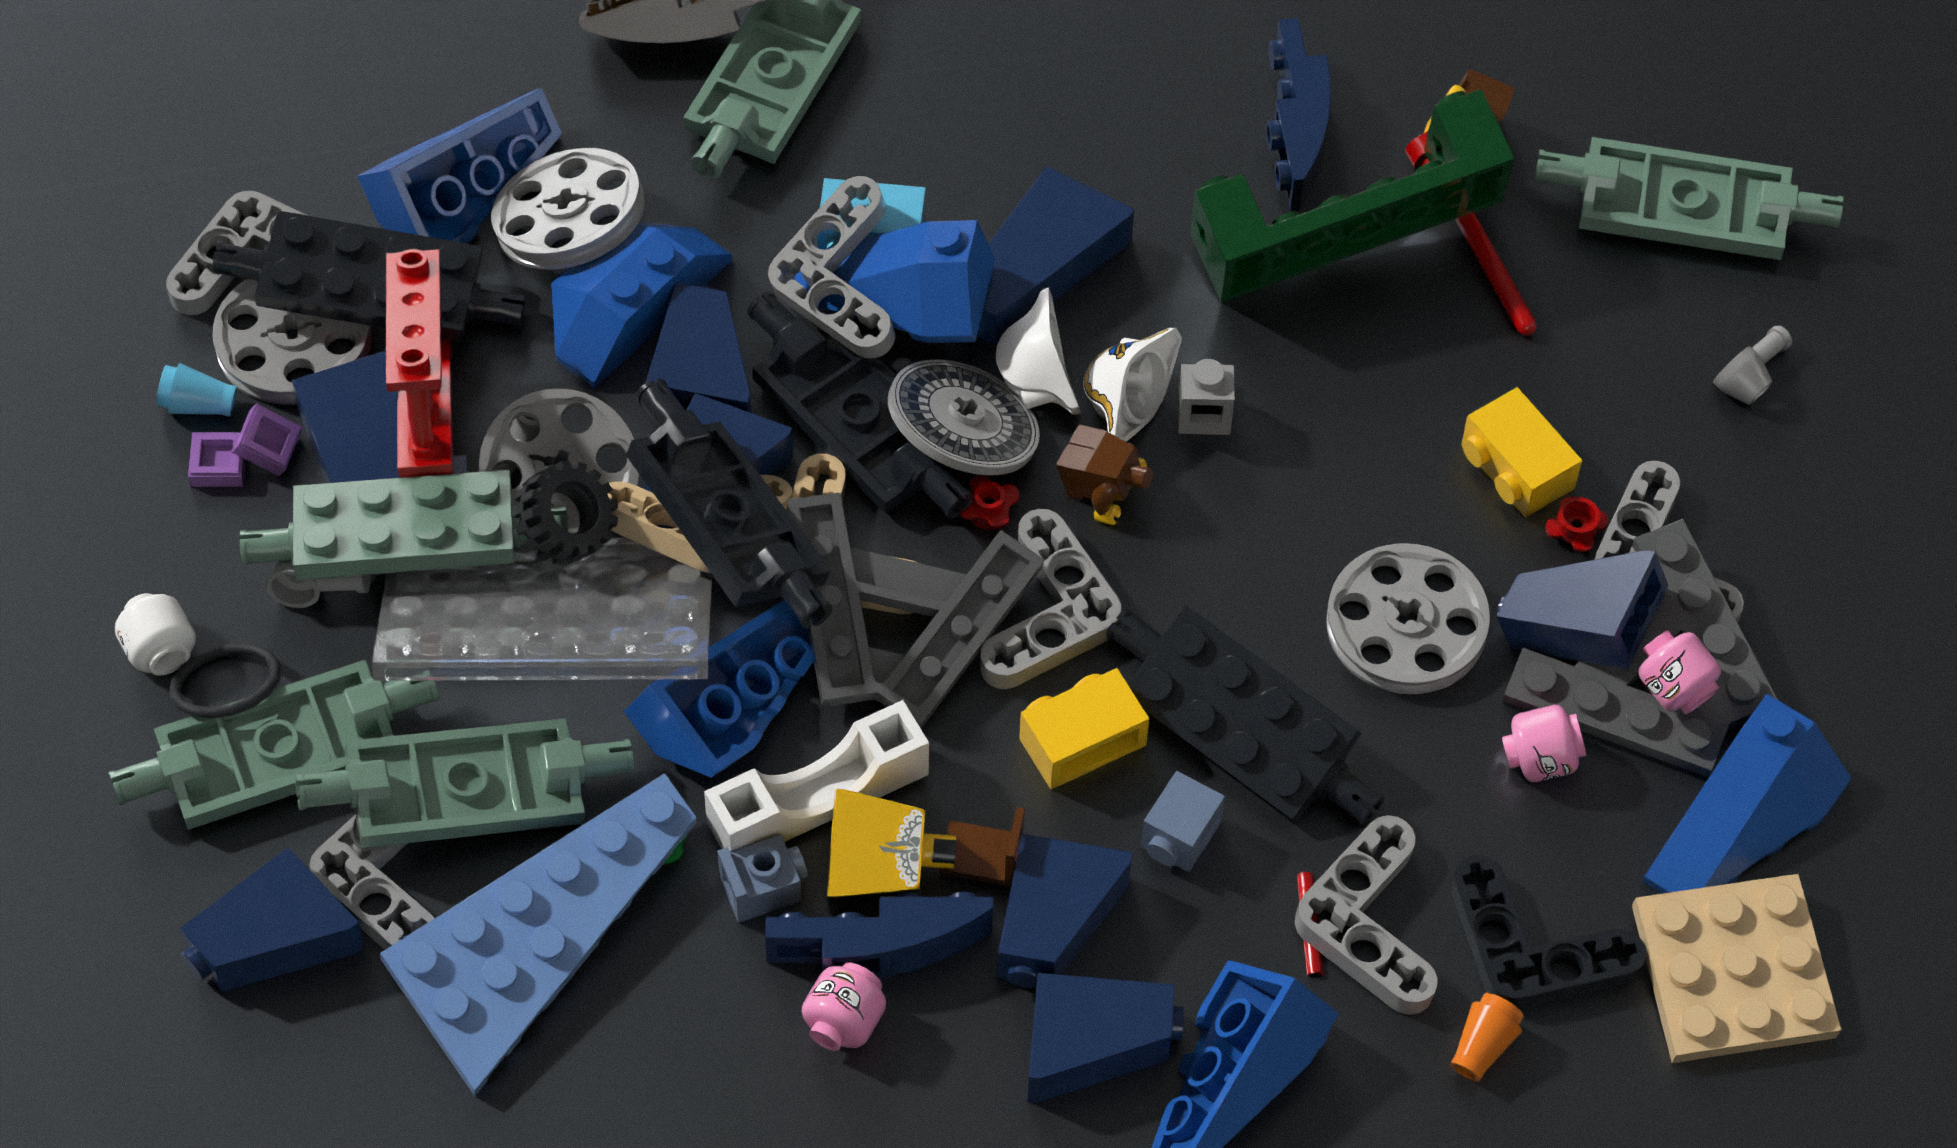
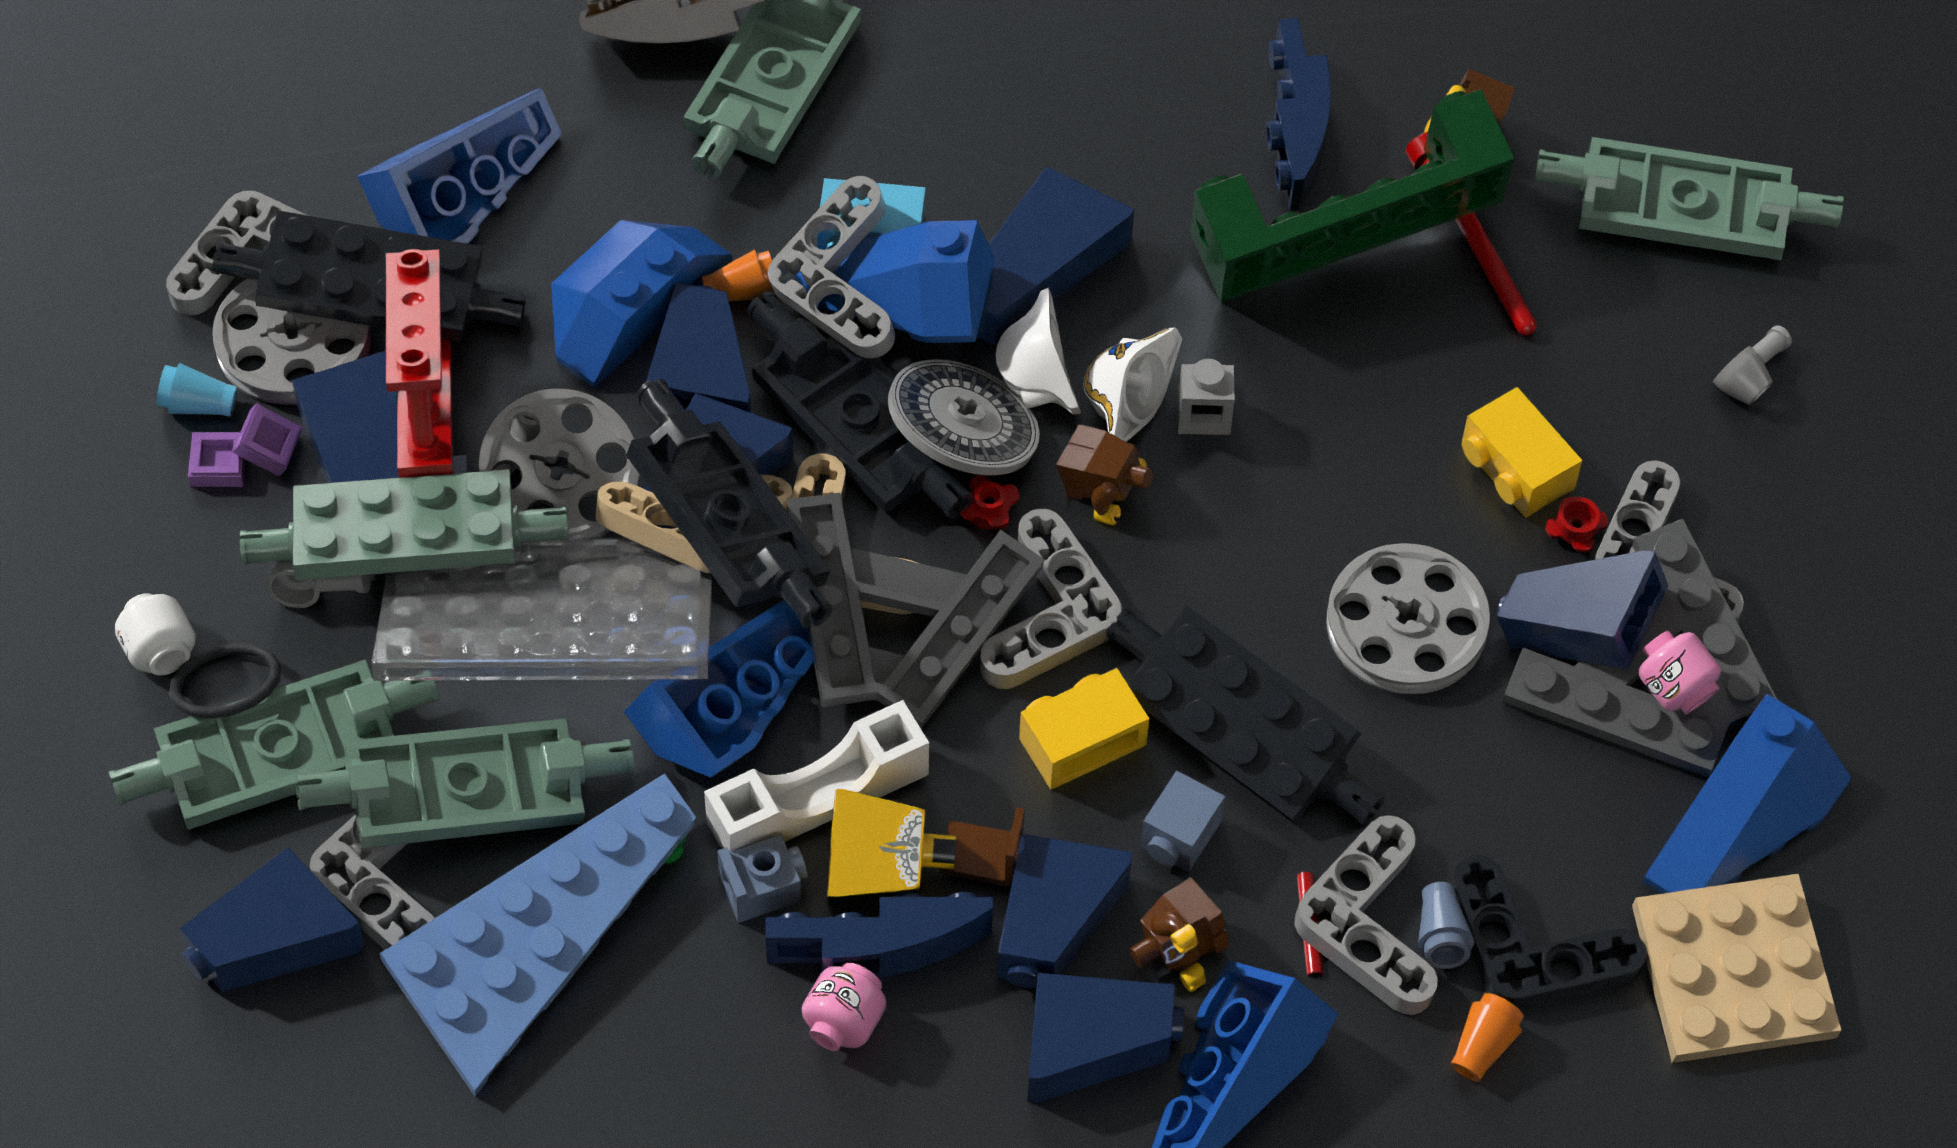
light grey wedge [491,148,645,270] -> none
black tyre [512,461,618,565] -> none
bright pink head [1502,705,1587,782] -> none
none -> orange cone [702,249,774,302]
none -> reddish brown piece [1129,878,1230,992]
none -> sand blue cone [1418,882,1474,969]

